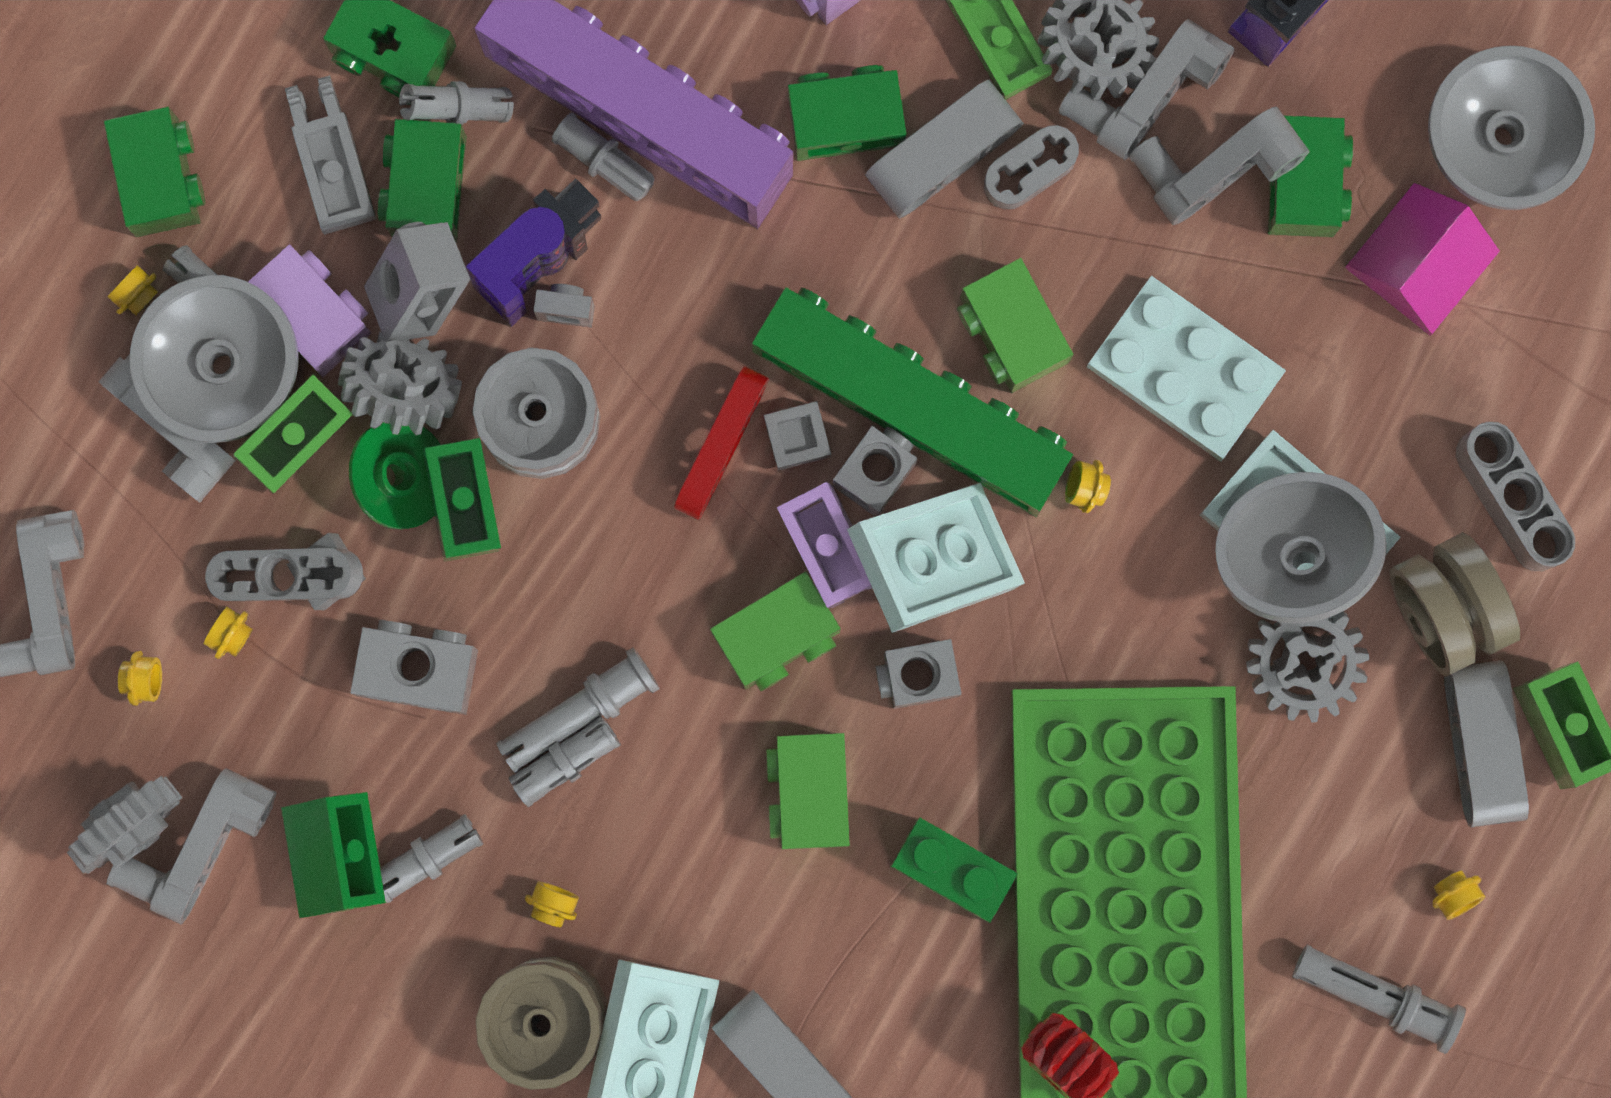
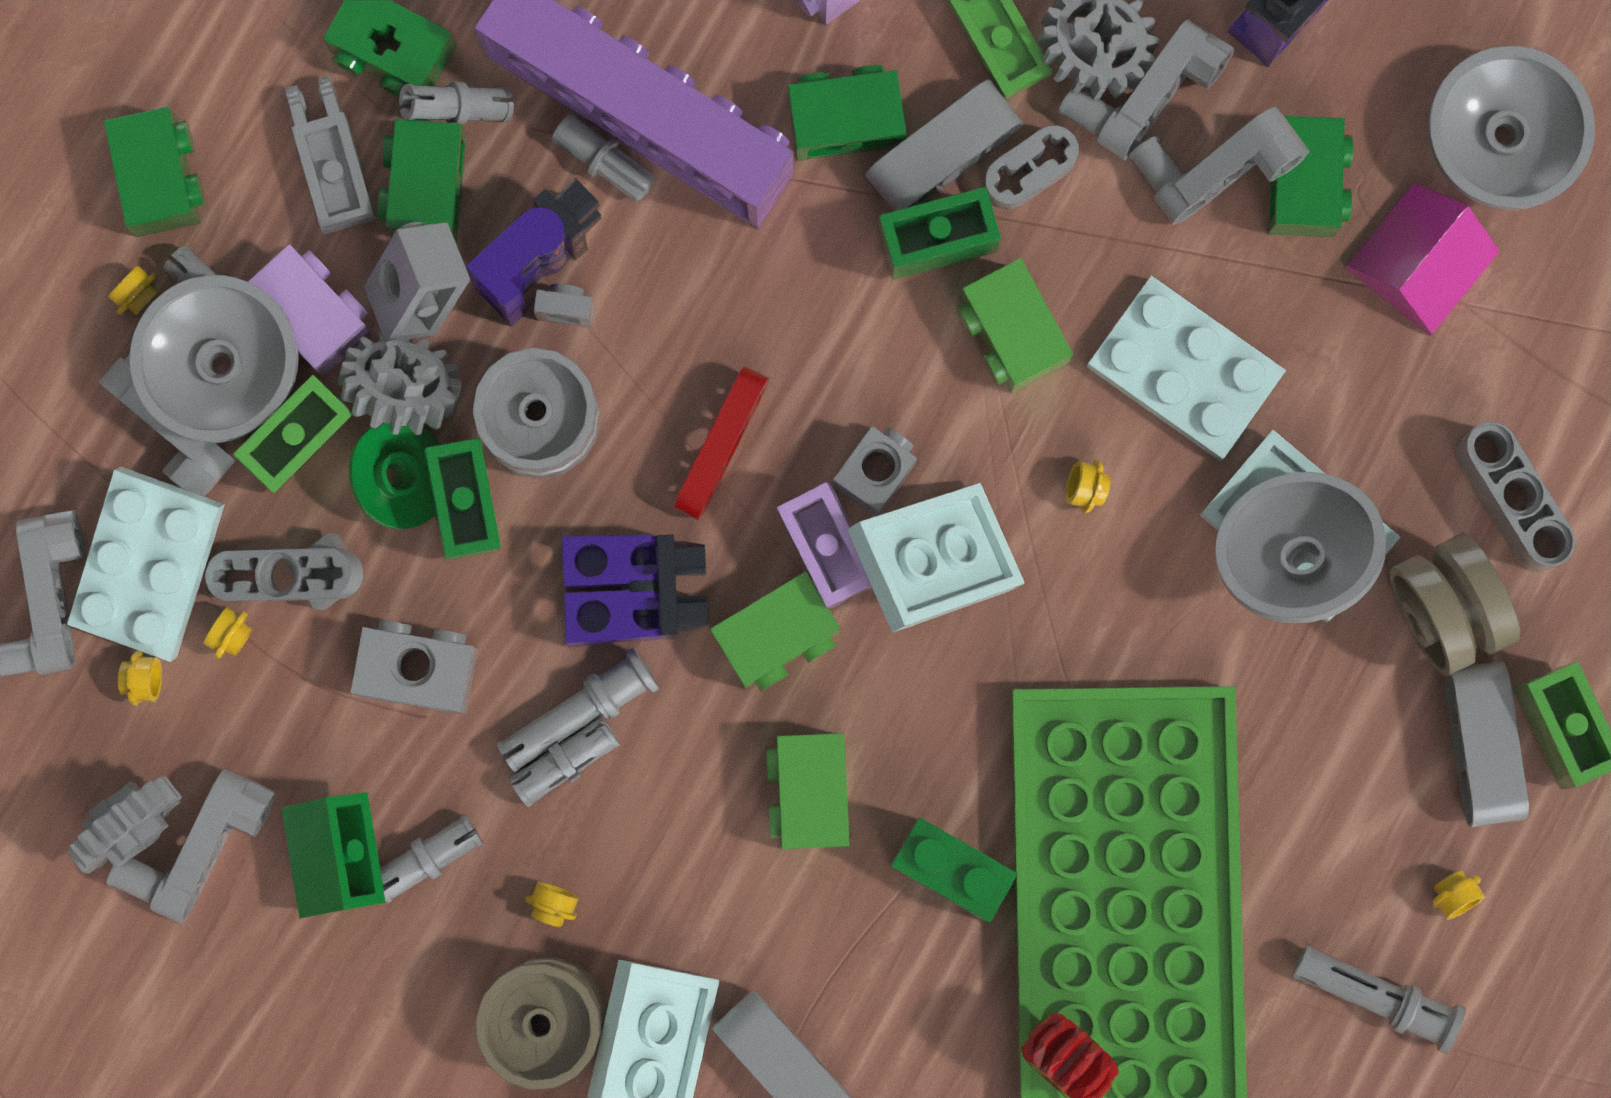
green brick [752,287,1073,517] -> none
light grey plate [764,401,831,471] -> none
light grey brick [875,639,961,709] -> none
light grey gear [1246,611,1369,722] -> none
none -> light aqua plate [67,467,225,662]
none -> dark purple hips [562,534,708,647]
none -> green brick [878,186,1001,280]

